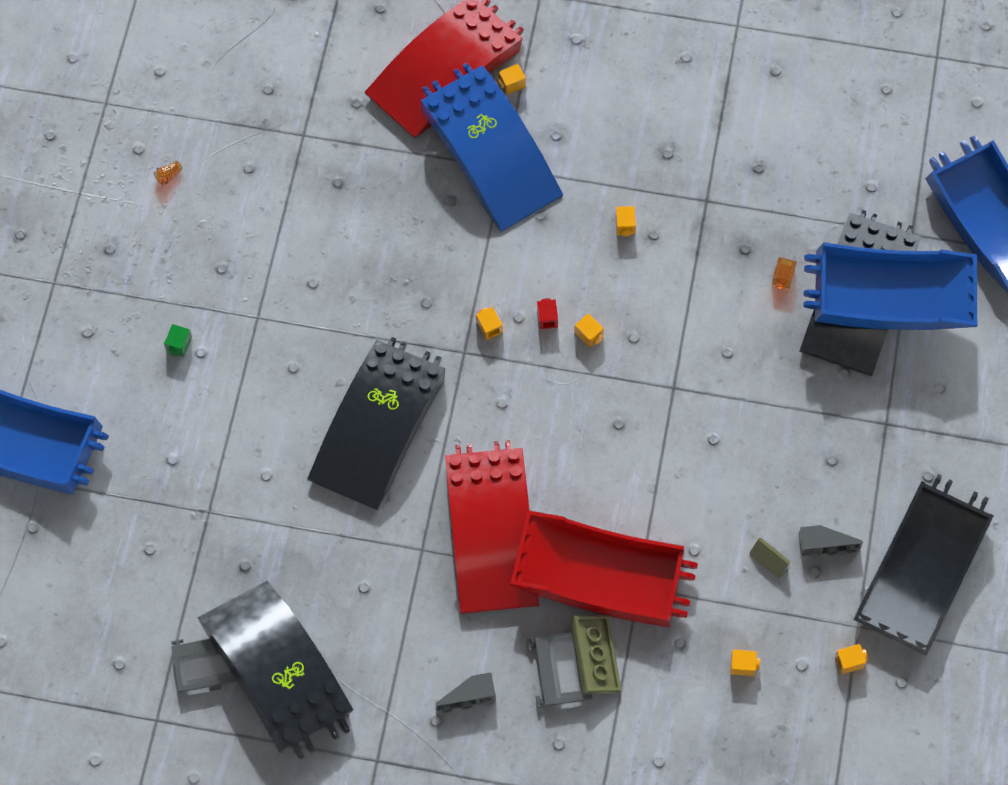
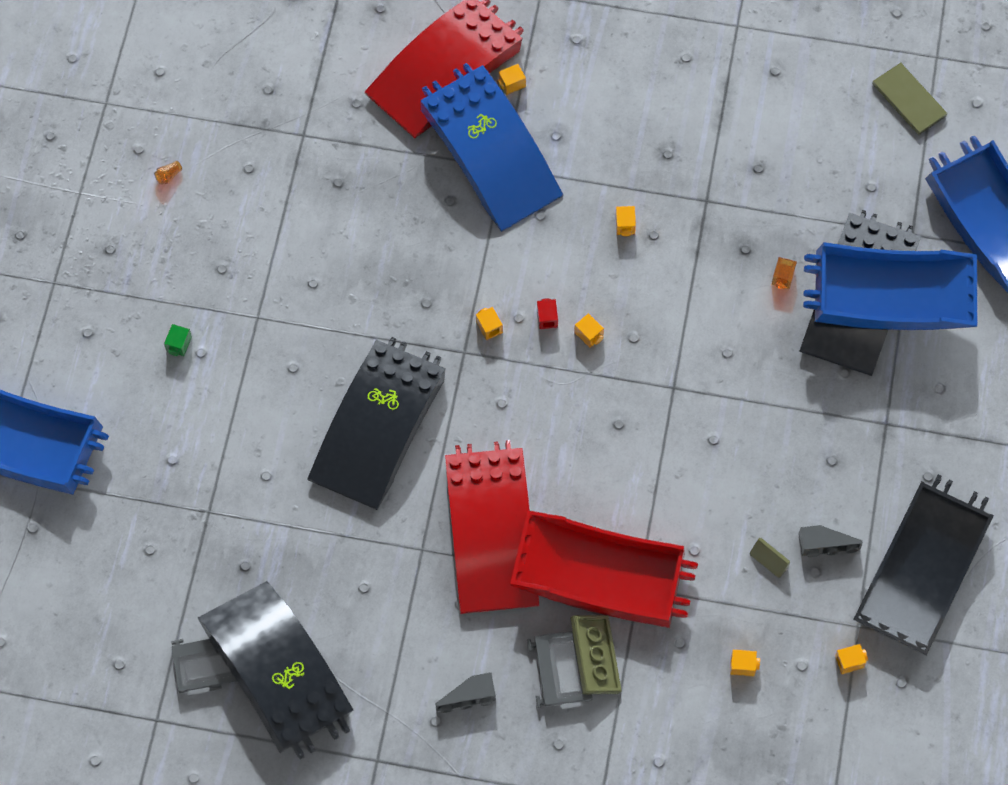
none -> olive tile [872,62,948,135]

